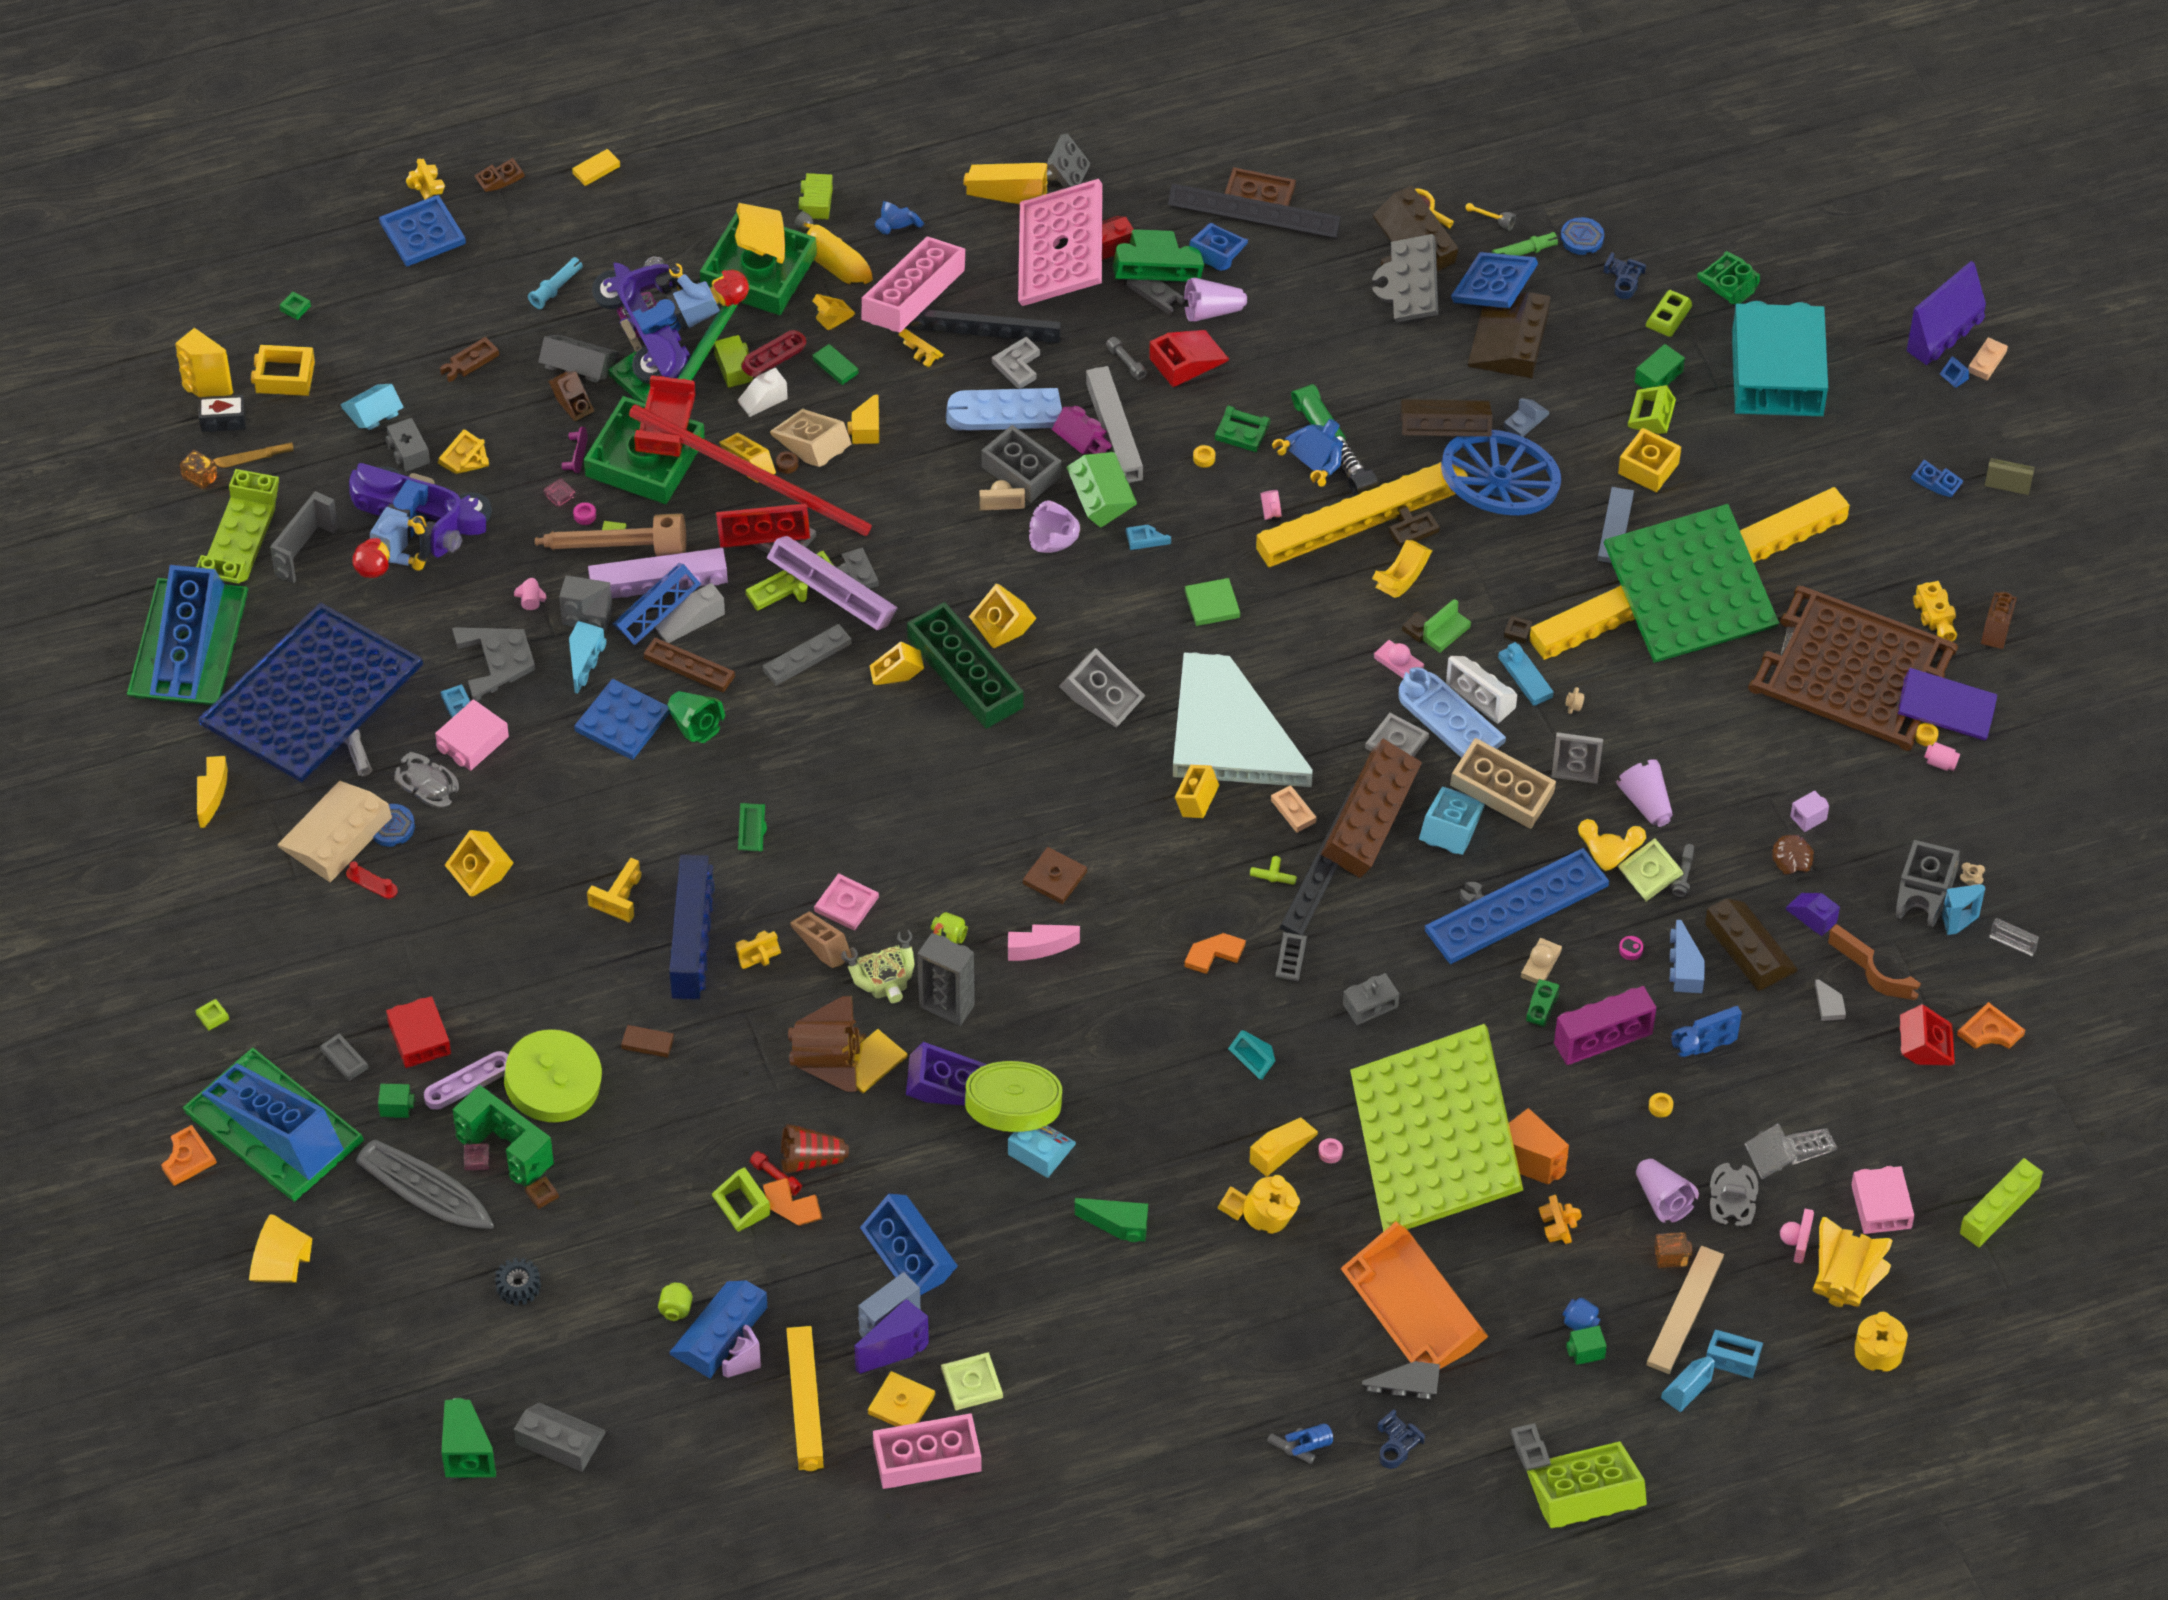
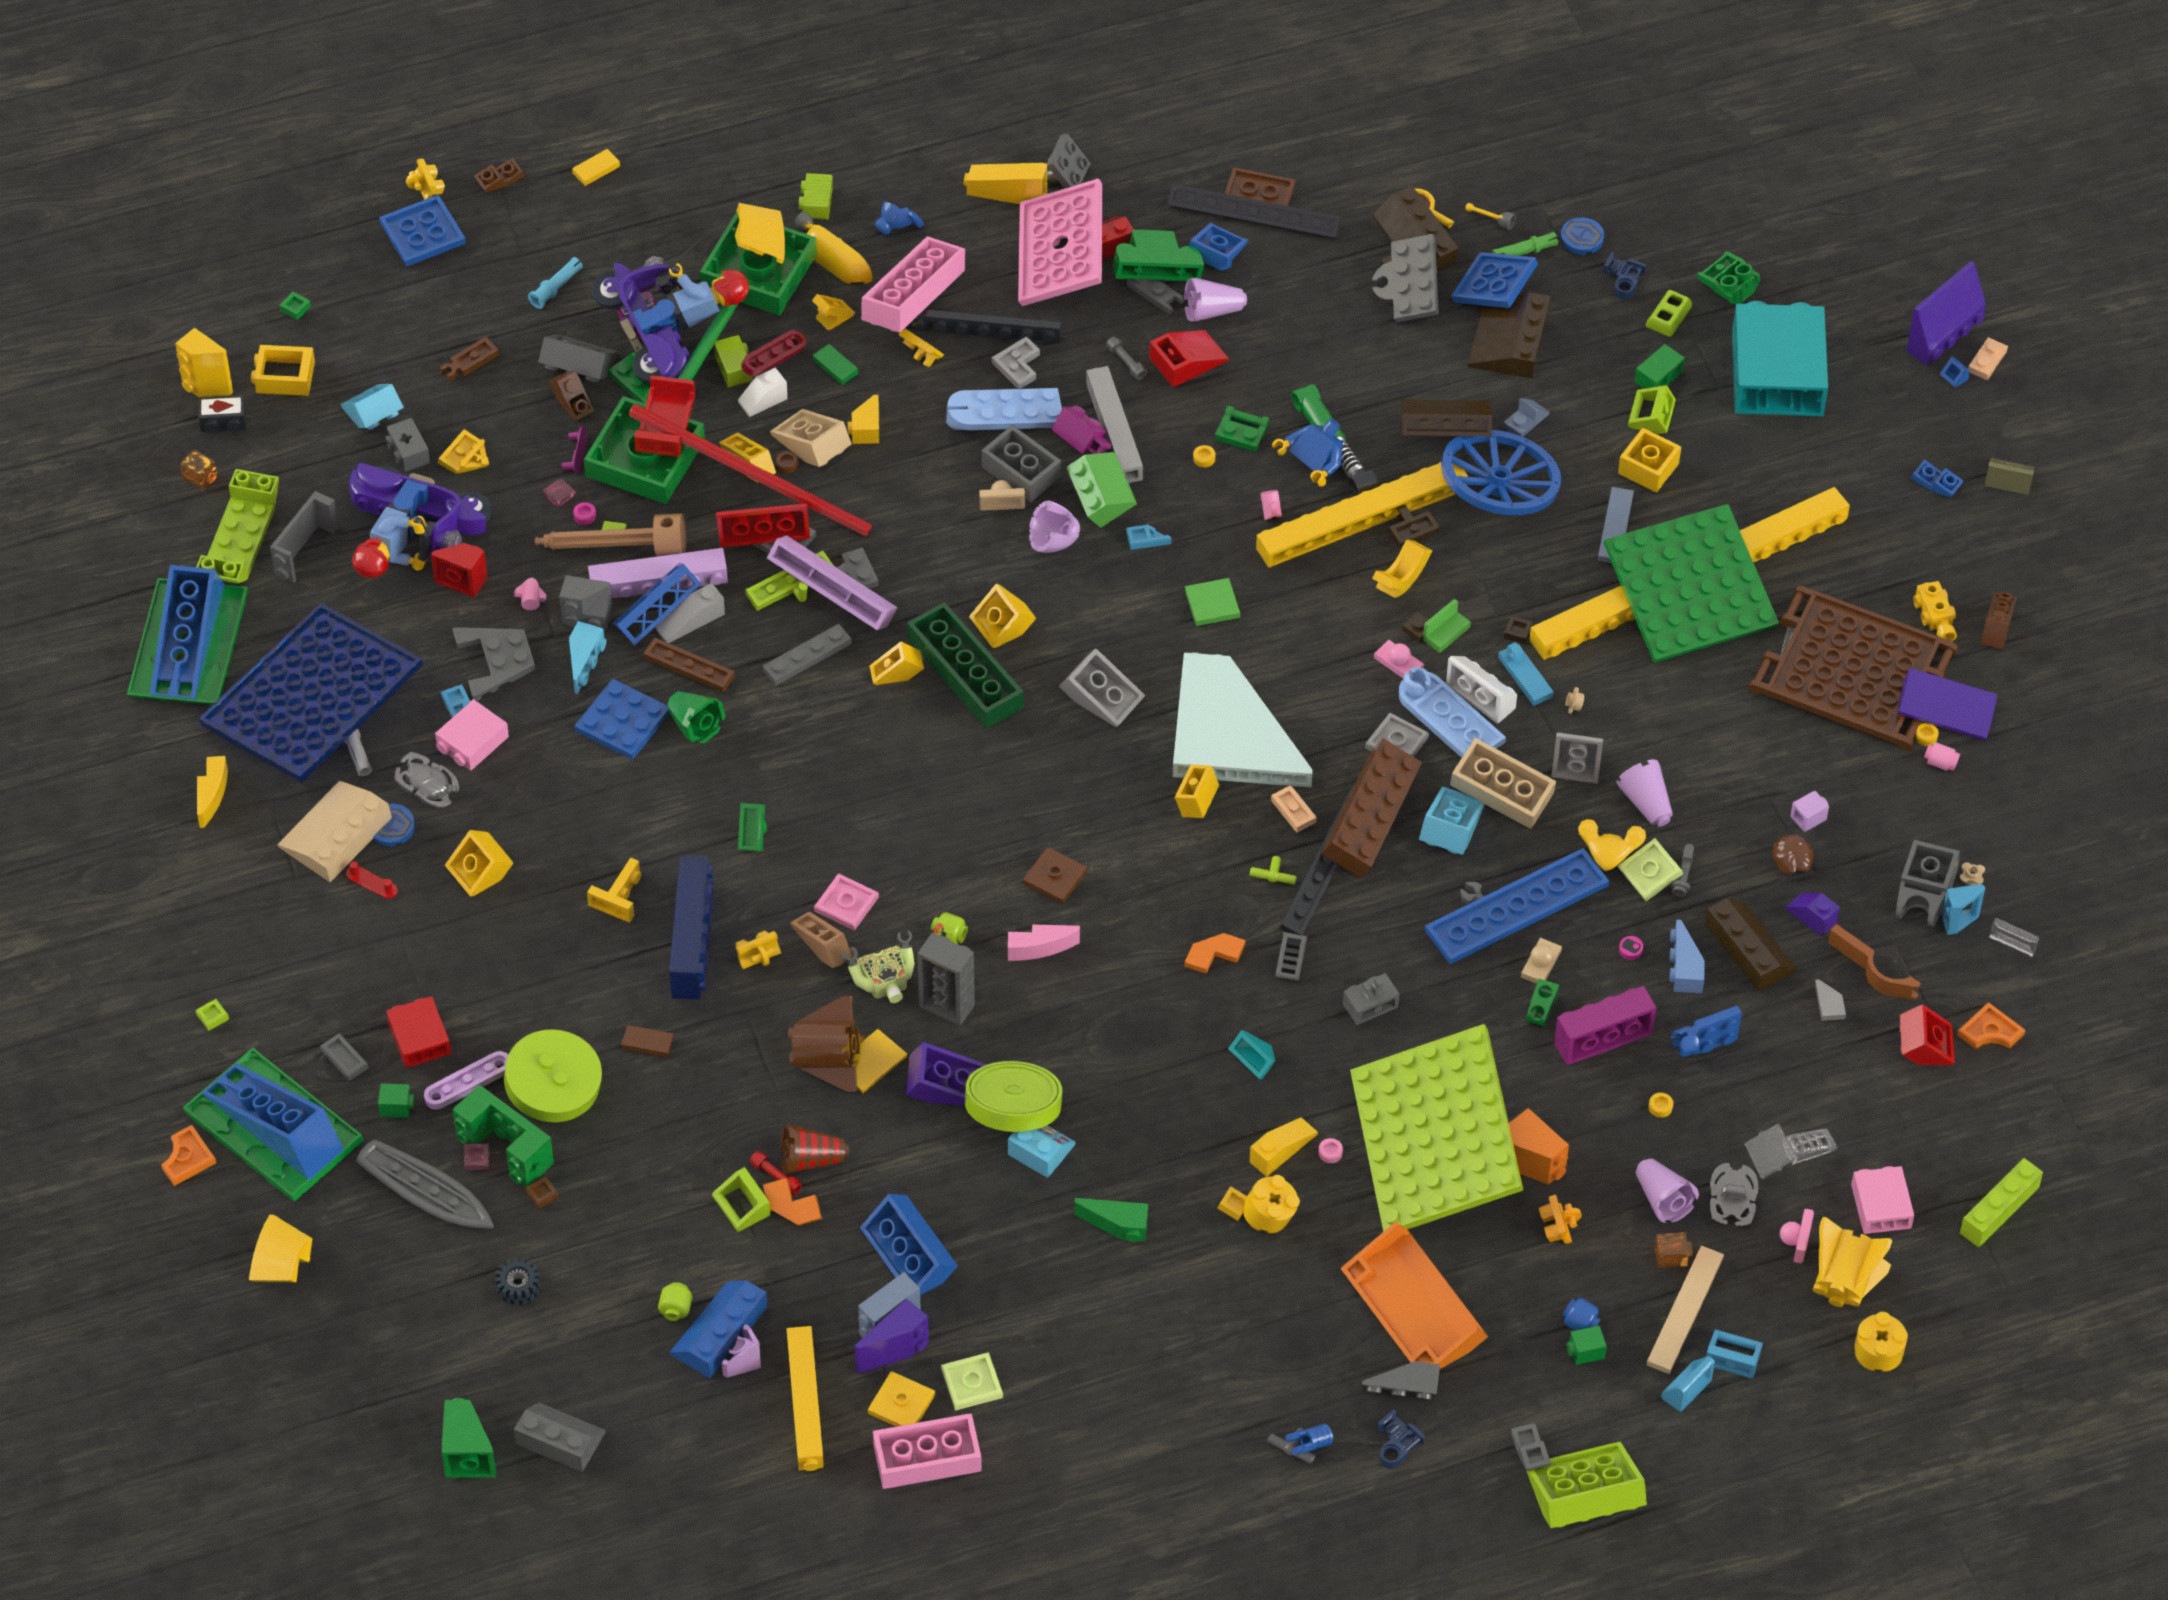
pearl gold piece [213,442,294,468] -> none
none -> red slope [431,543,488,598]

